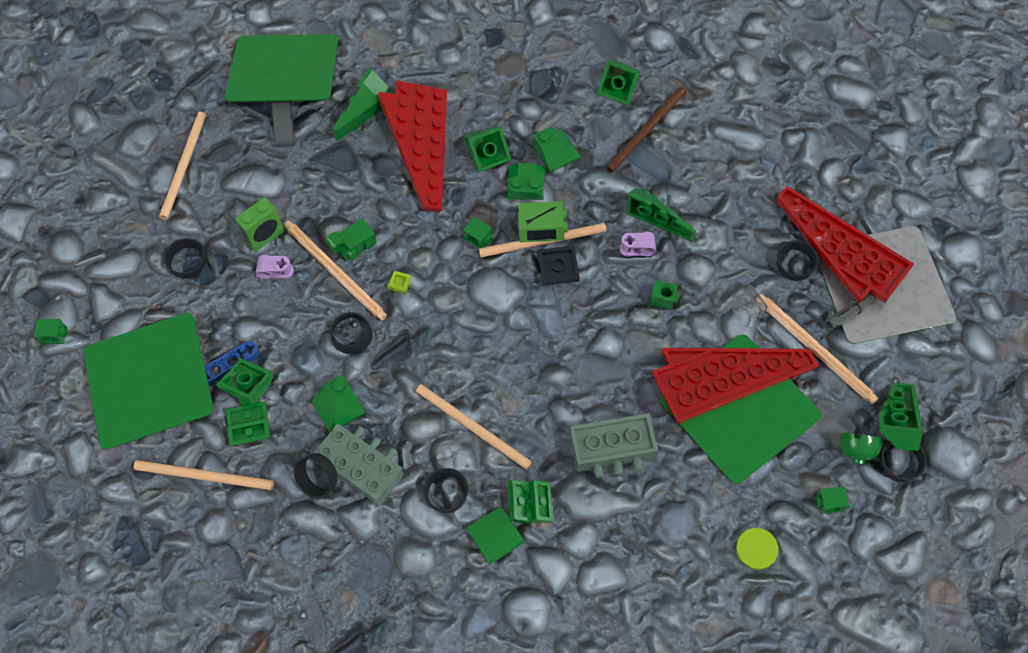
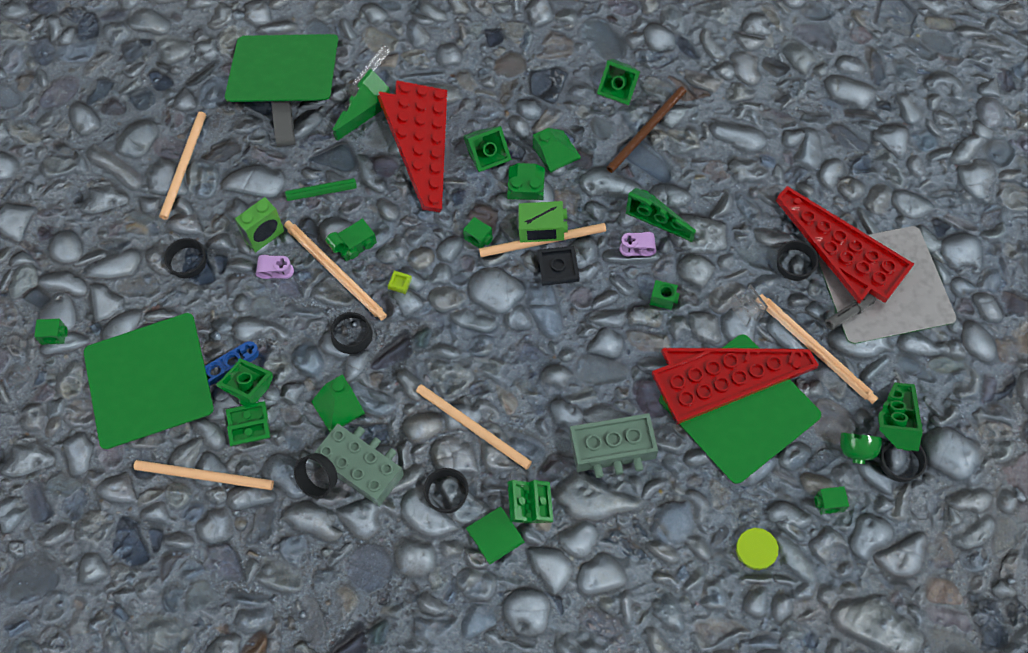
none -> green axle [285,178,357,201]
none -> clear axle [346,45,390,97]

